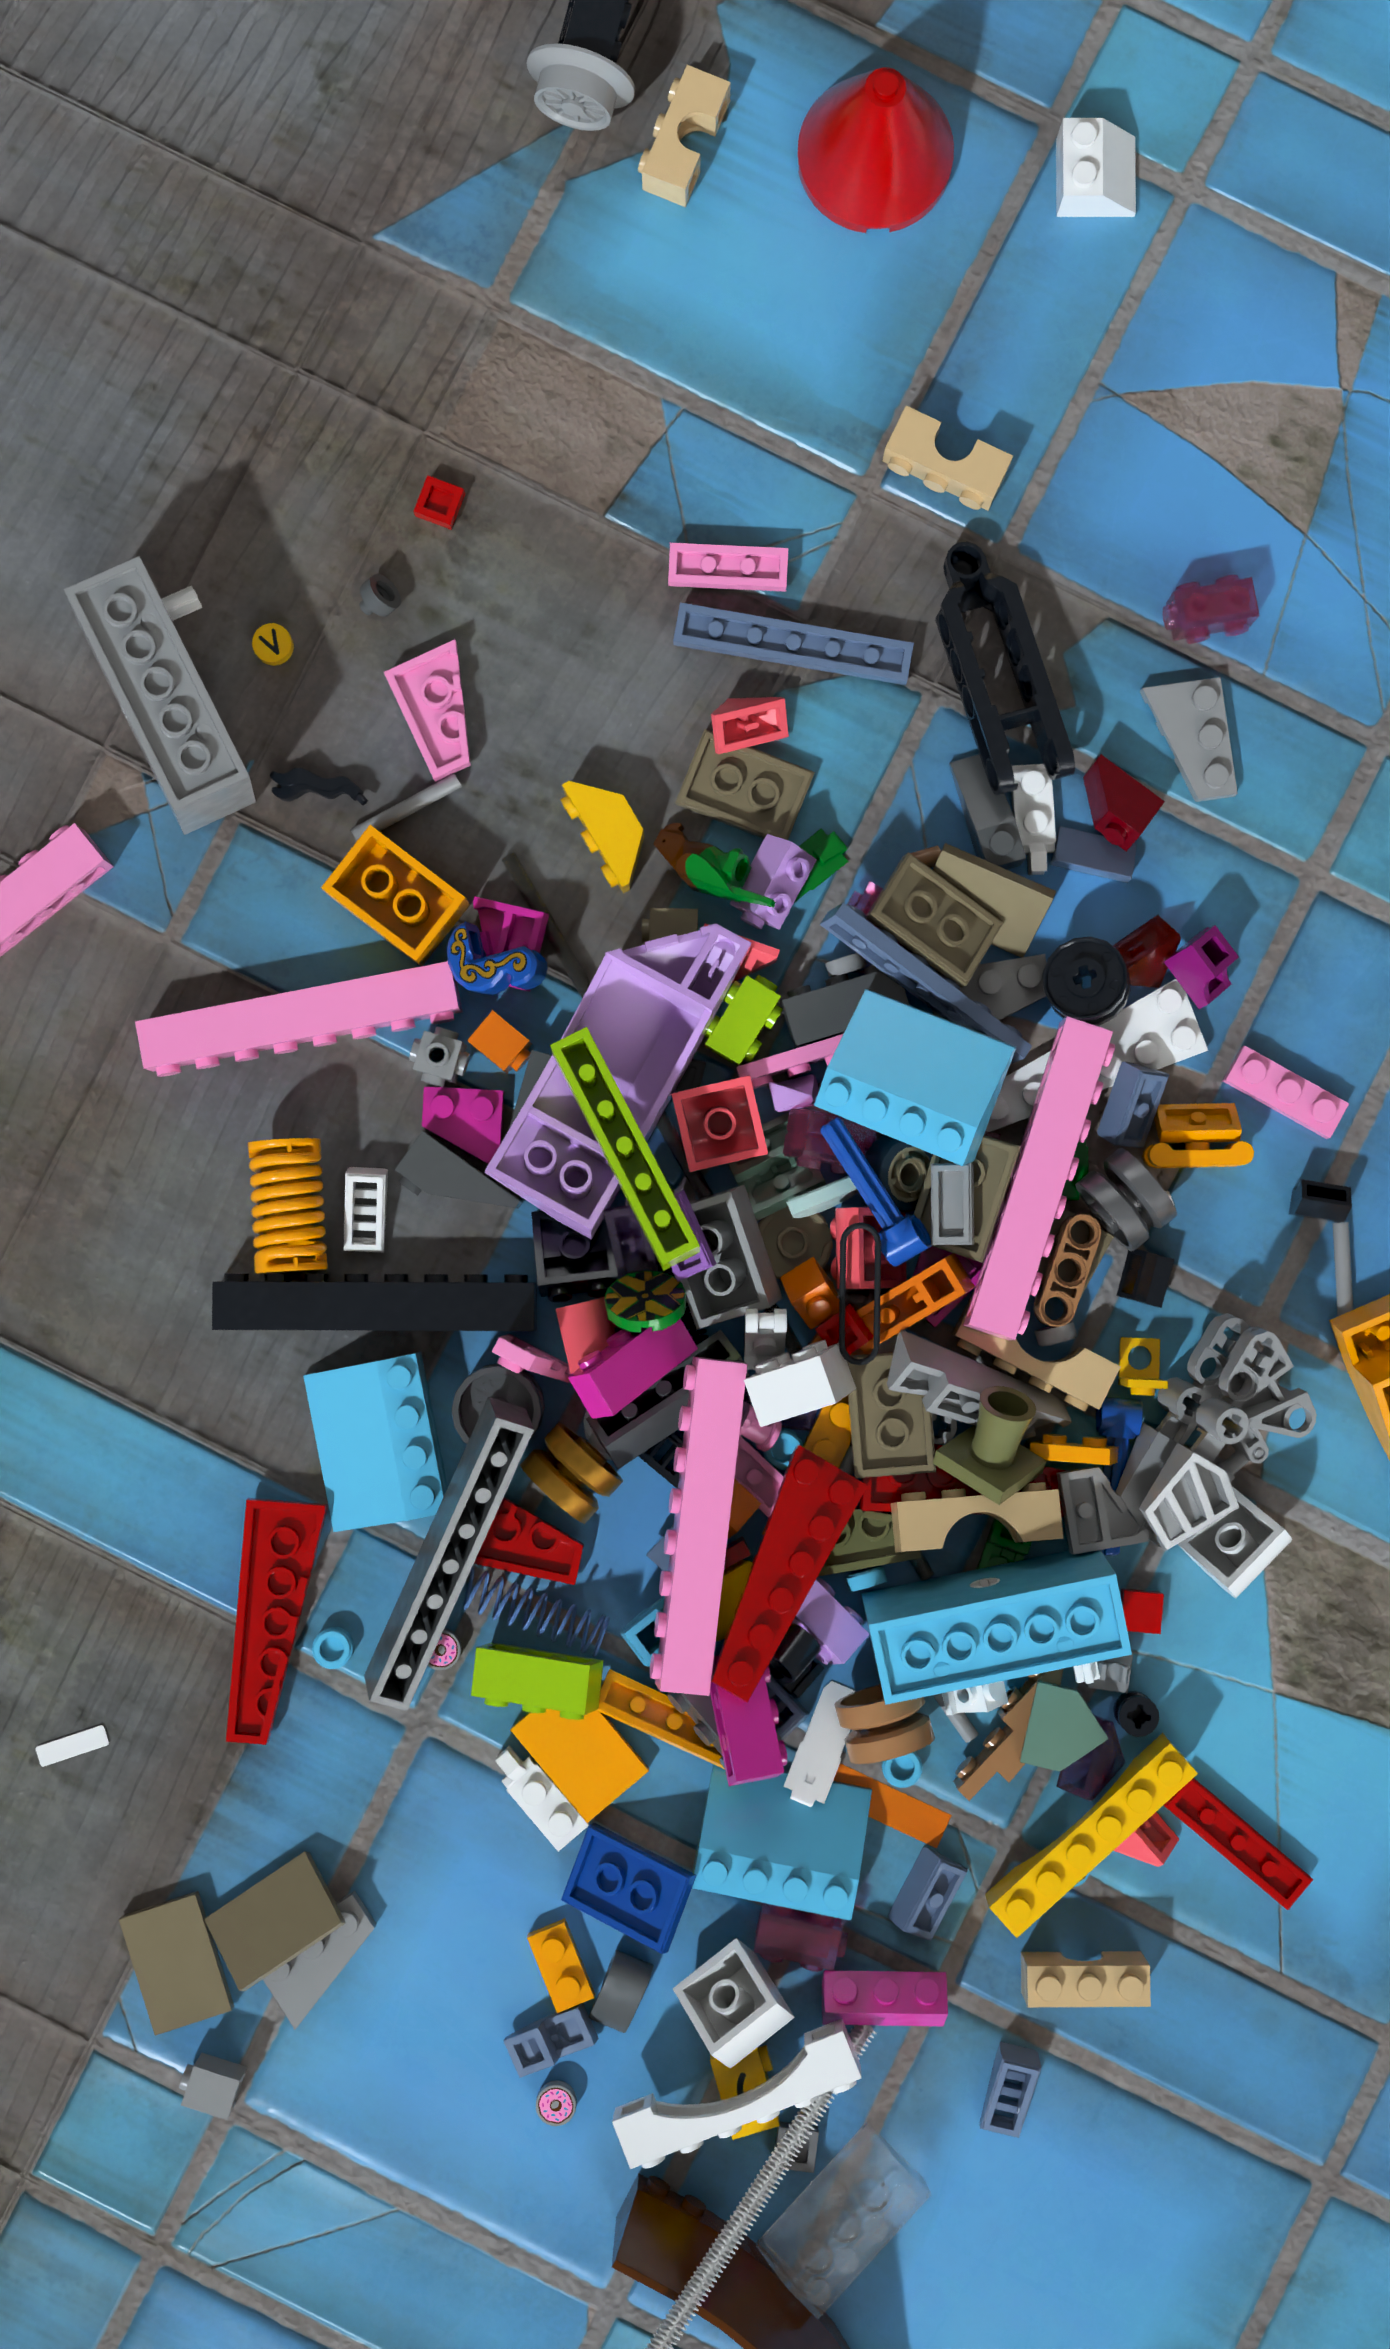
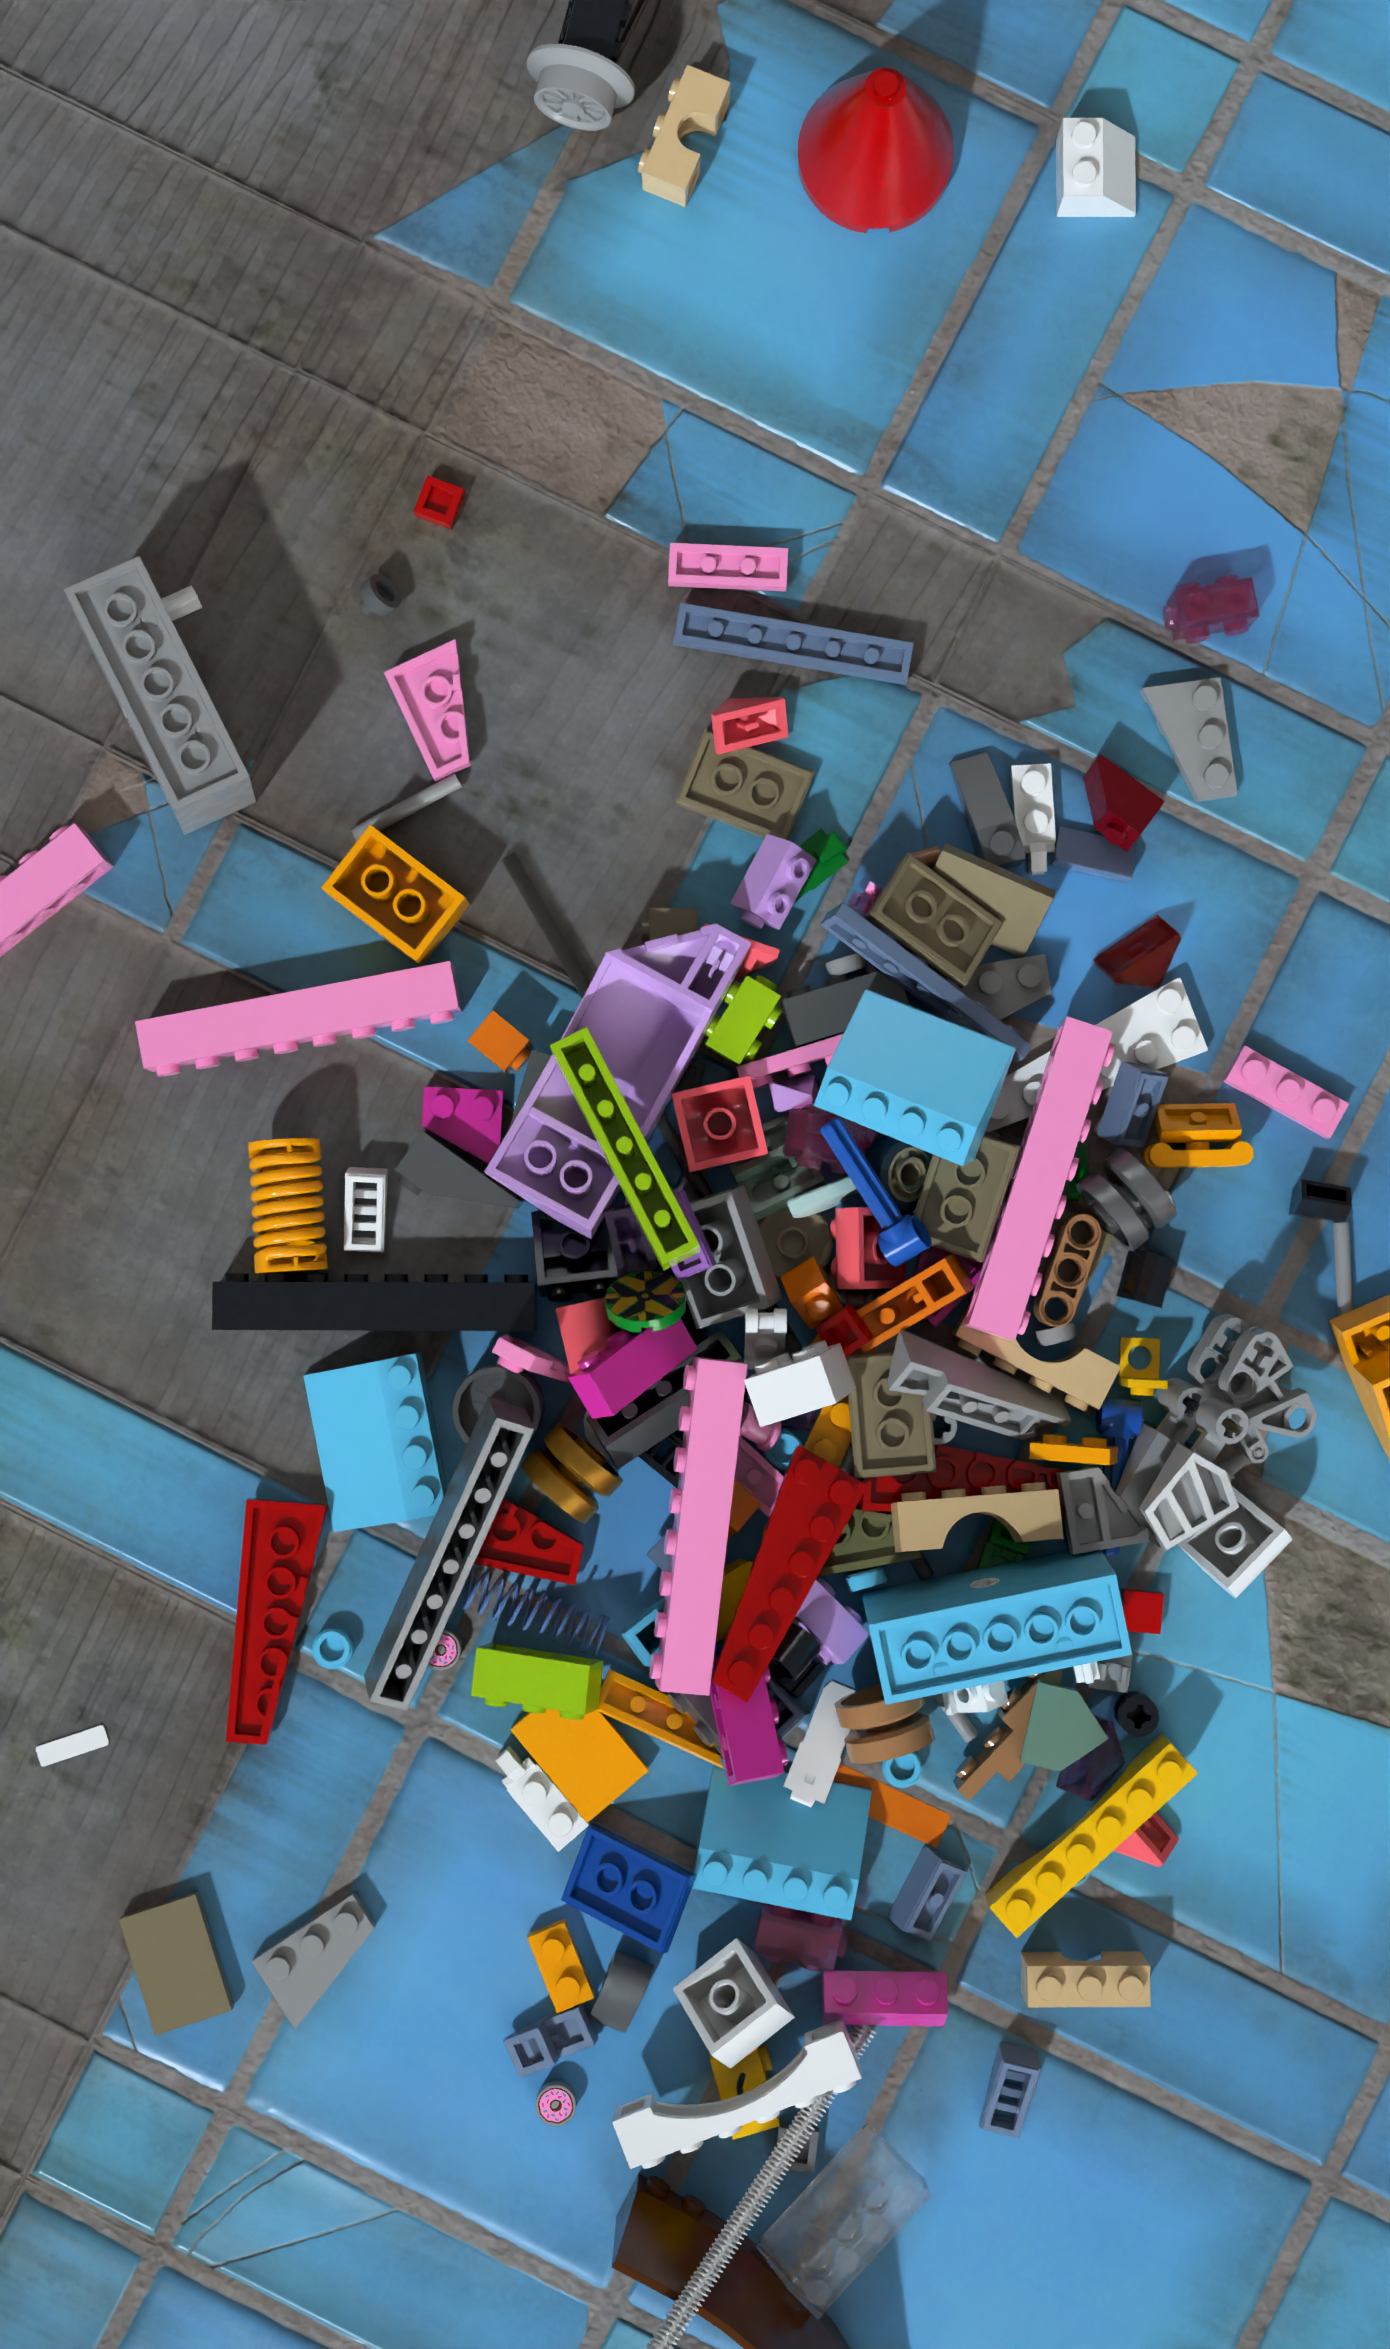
light grey brick [179,2053,248,2120] -> none
dark tan tile [204,1851,346,1991] -> none
yellow tile [252,623,294,666] -> none
black hair [270,768,368,805] -> none
light grey brick [409,1027,470,1087] -> none
blue animal [447,921,548,995] -> none
dark pink wing [473,896,549,992] -> none
yellow slope [560,781,644,894] -> none
green animal [653,823,776,908] -> none
red tile [724,1536,751,1569] -> none
black piece [839,1222,881,1365] -> none
tan arch [882,406,1013,511] -> none
light grey tile [931,1163,974,1245] -> none
olive plant [933,1386,1047,1505] -> none
black piece [935,541,1075,795] -> none
black wheel [1043,937,1131,1026] -> none
magenta brick [1164,925,1239,1009] -> none
red tile [1164,1778,1313,1910] -> none

